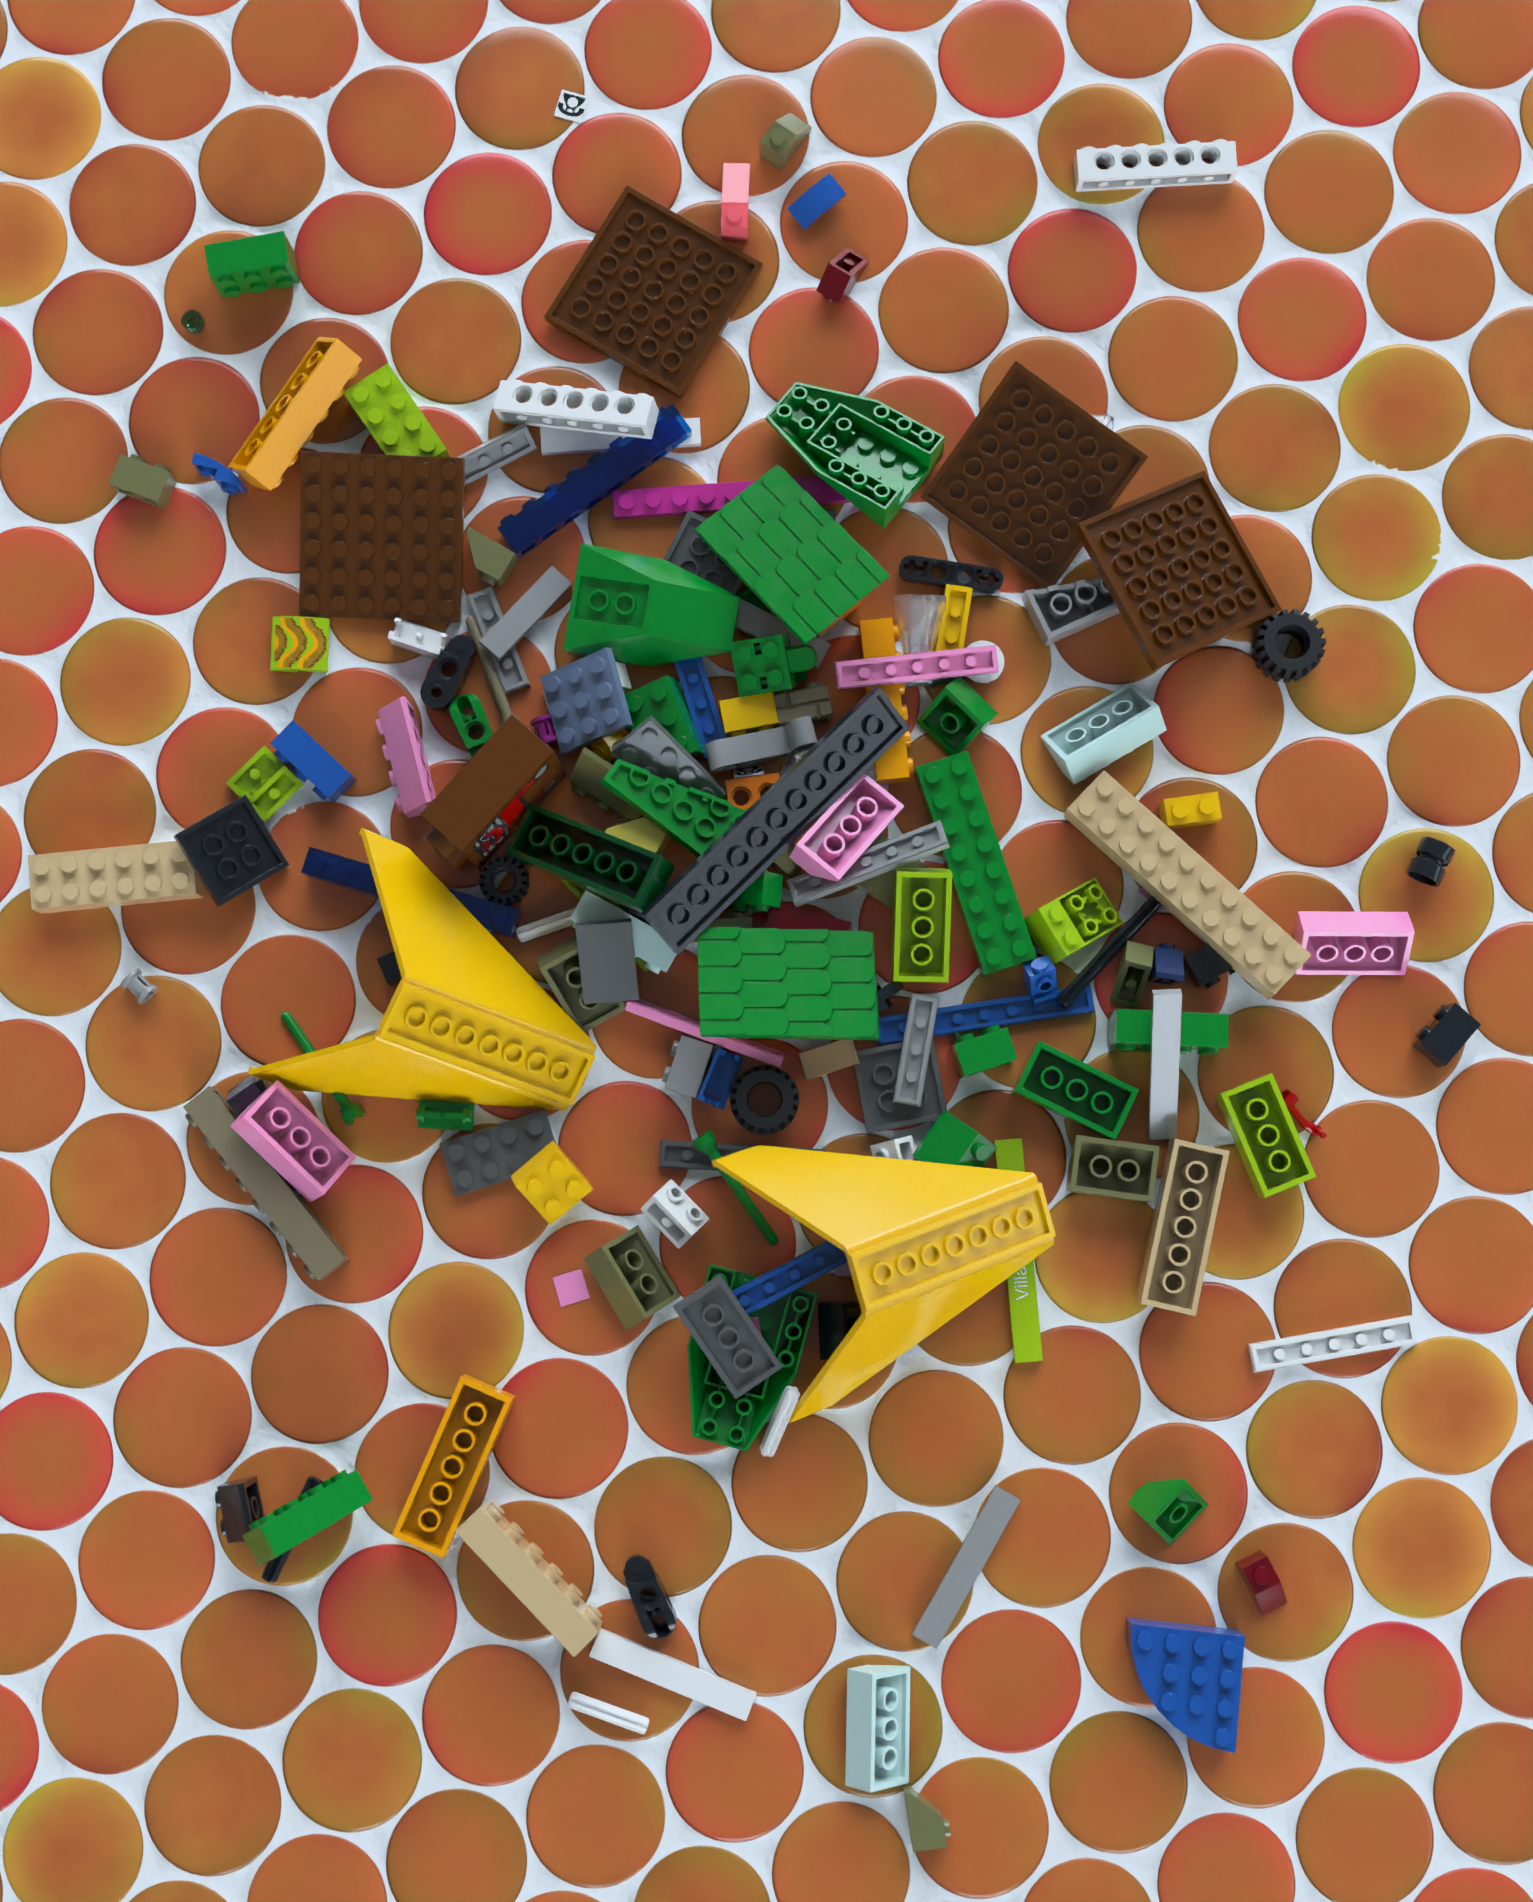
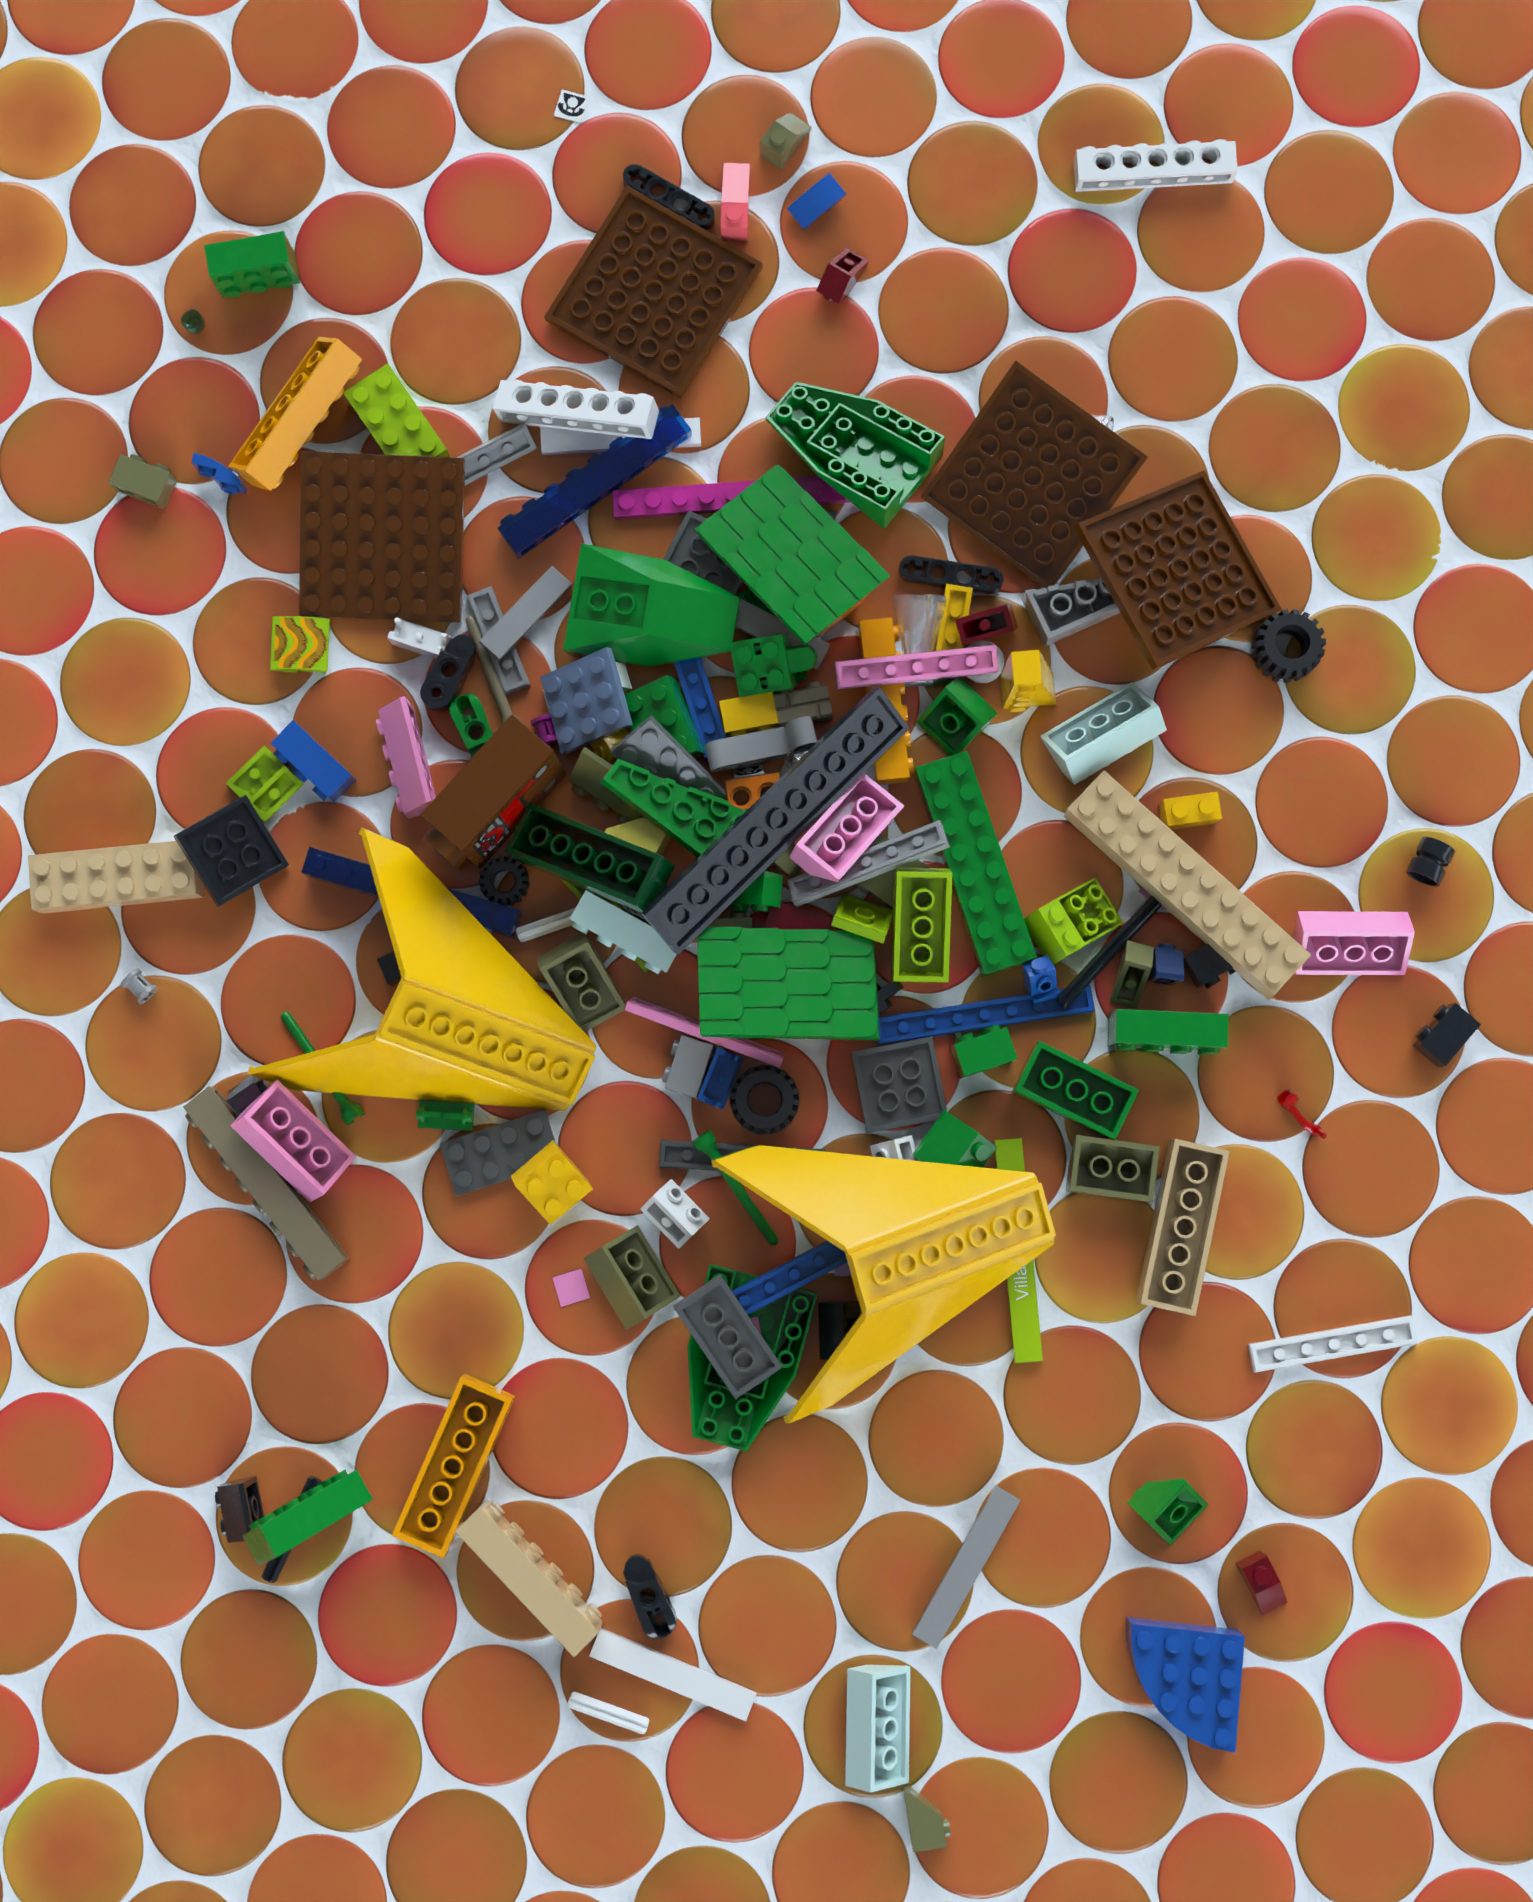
olive slope [466,527,518,588] -> none
dark grey tile [575,918,639,1004] -> none
white axle [759,1385,800,1457] -> none
tan tile [799,1040,860,1080] -> none
light grey tile [893,993,939,1107] -> none
tile [1147,989,1182,1140] -> none
lime brick [1215,1073,1316,1198] -> none
none -> black beam [623,164,715,230]
none -> lime tile [831,893,893,943]
none -> dark red slope [955,602,1018,646]
none -> yellow wedge [1000,650,1056,712]

